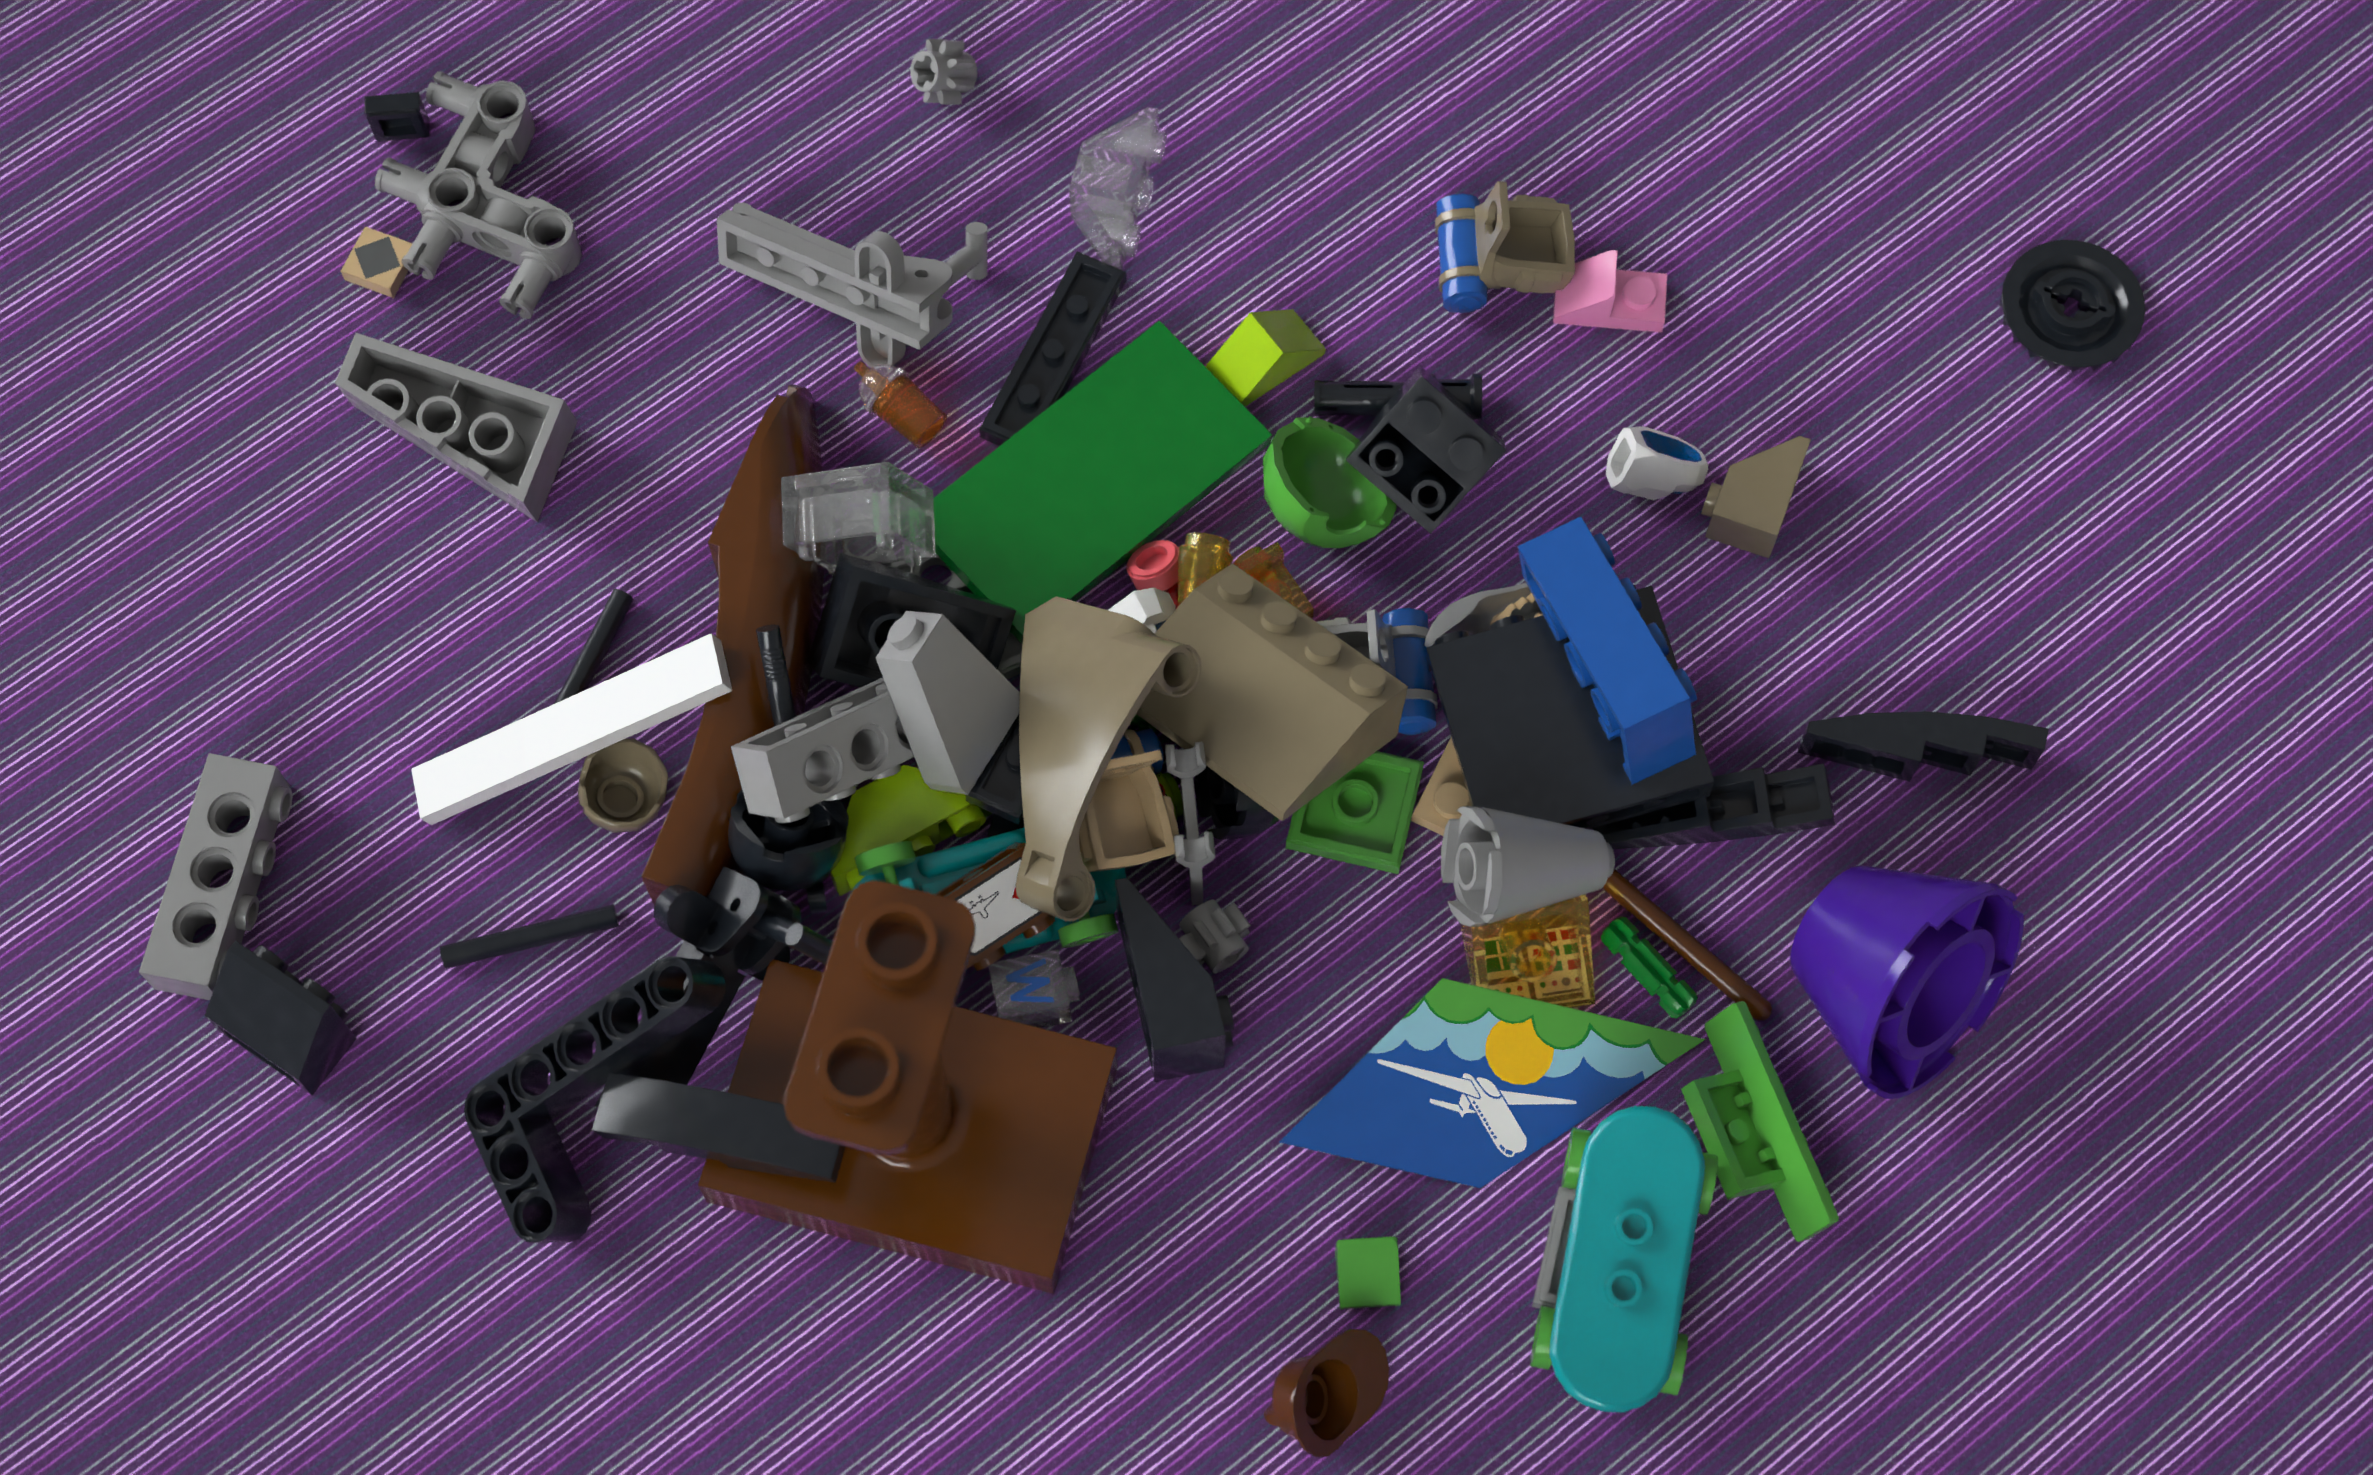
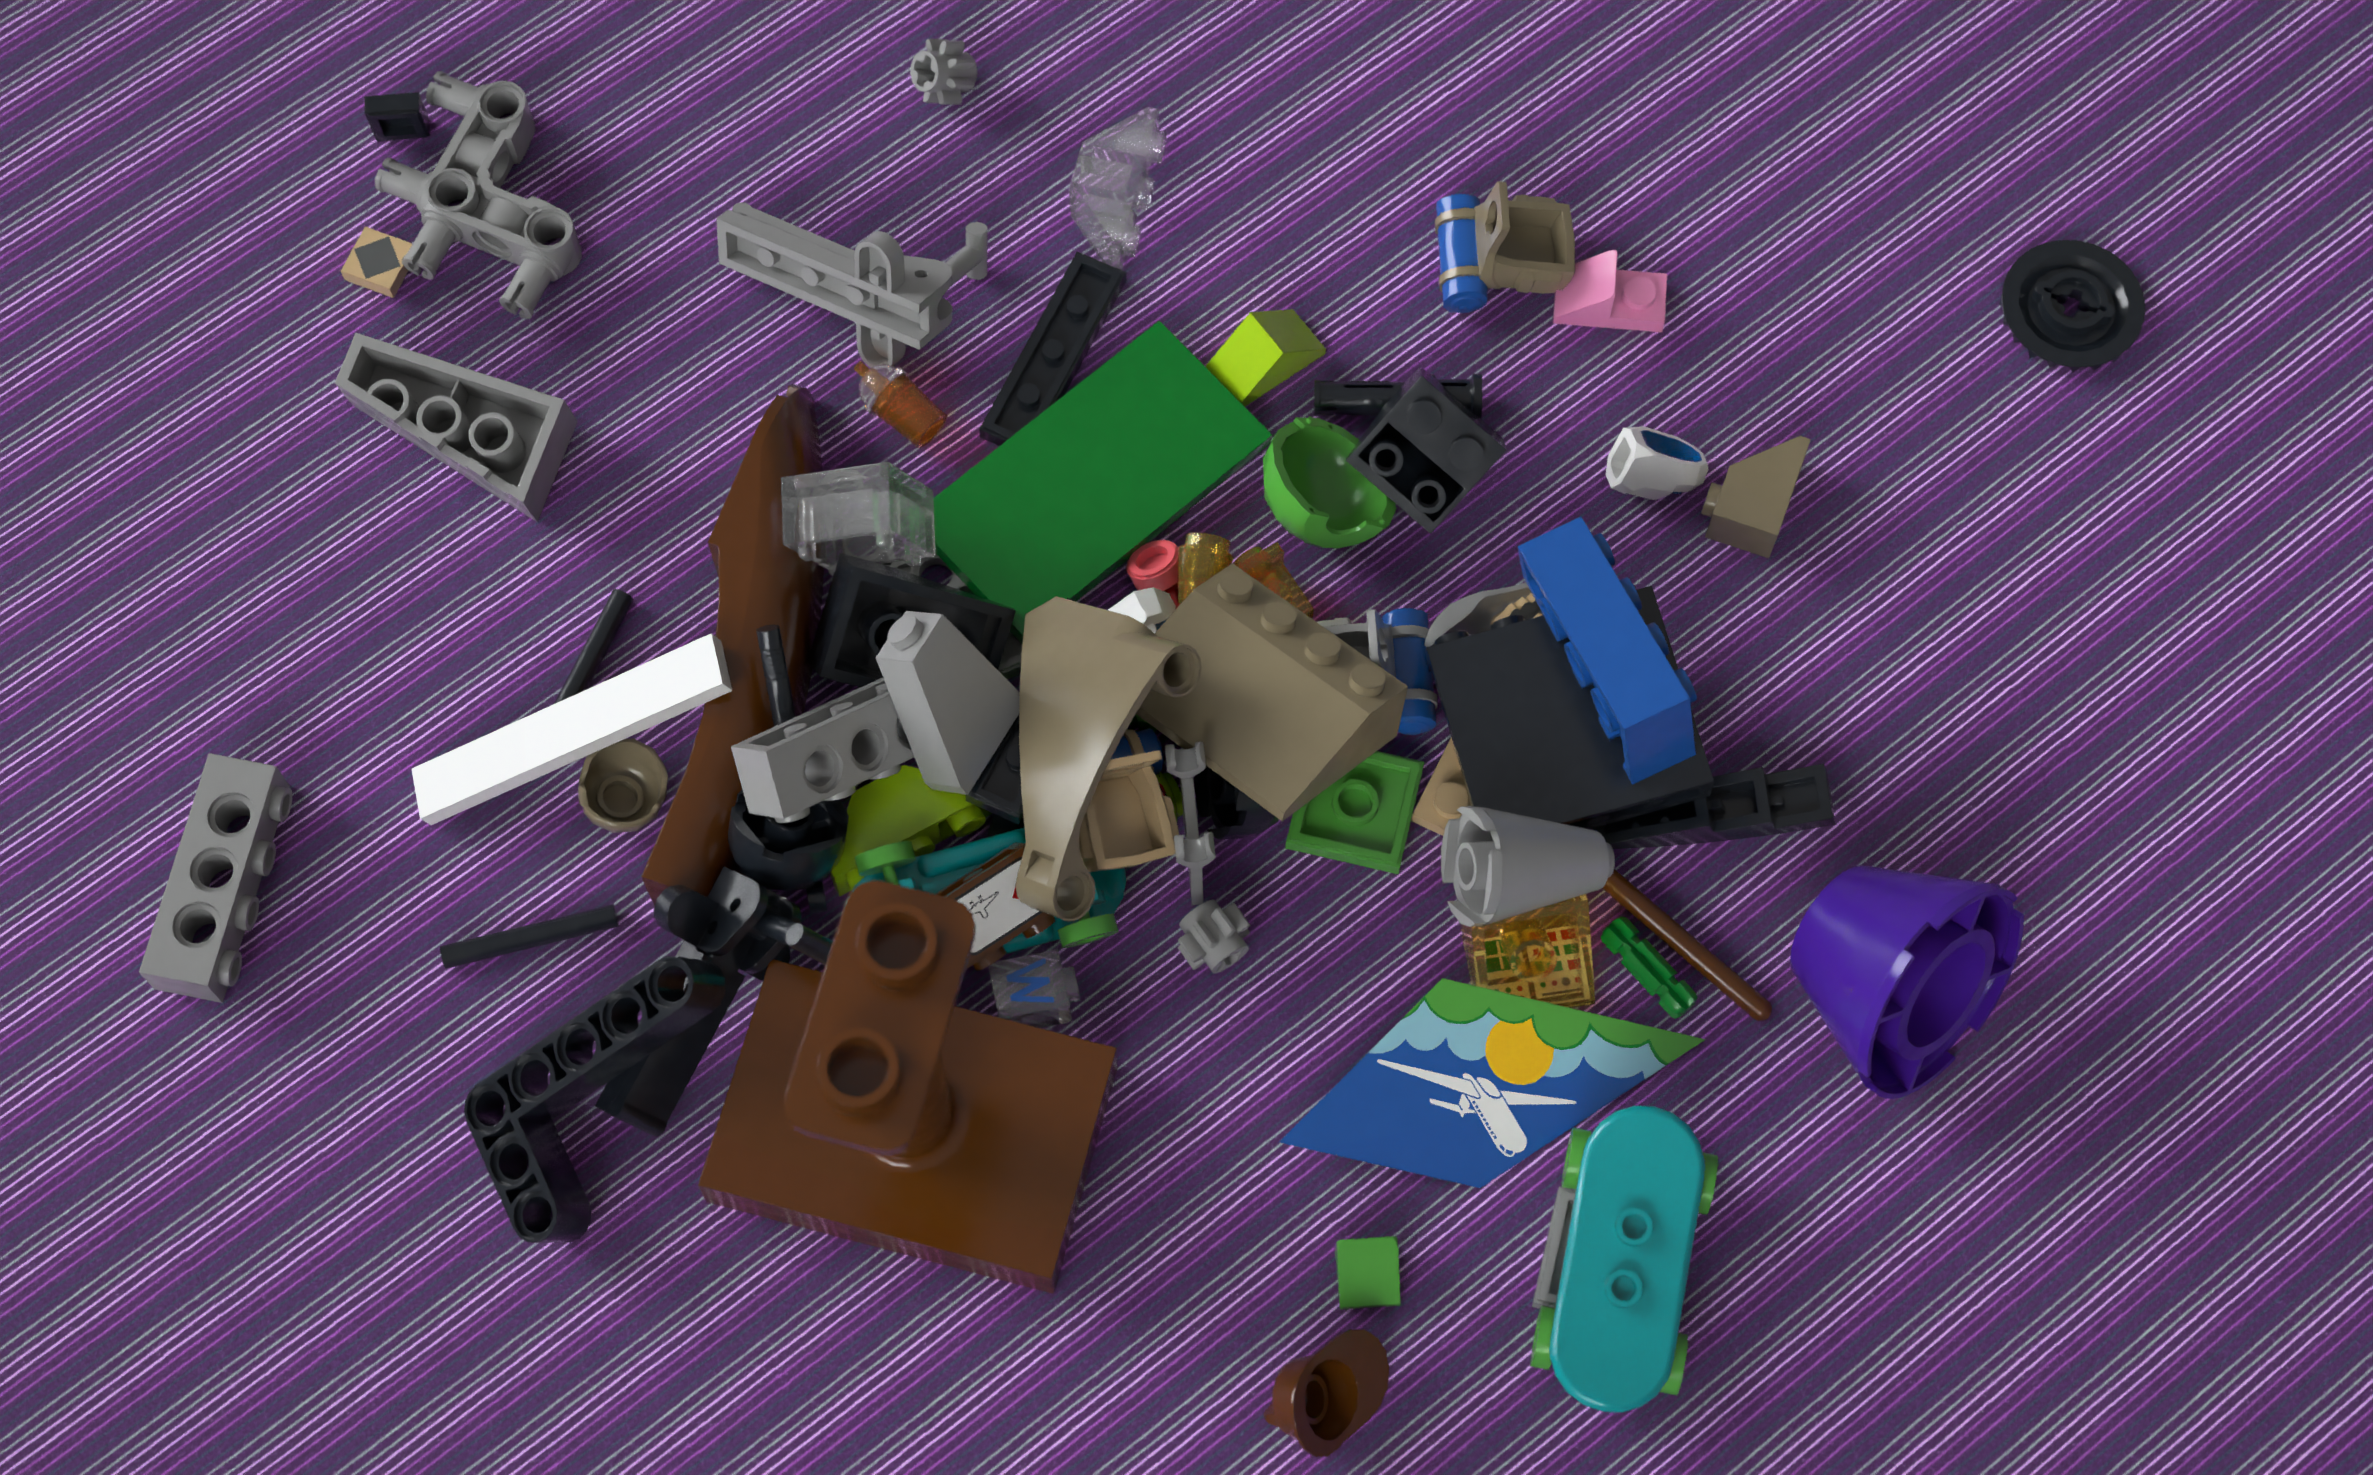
black slope [205,940,357,1095] -> none
black slope [592,1073,846,1183] -> none
black slope [1115,878,1234,1082] -> none
bright green bracket [1681,1001,1839,1242] -> none
black slope [1797,711,2049,782] -> none

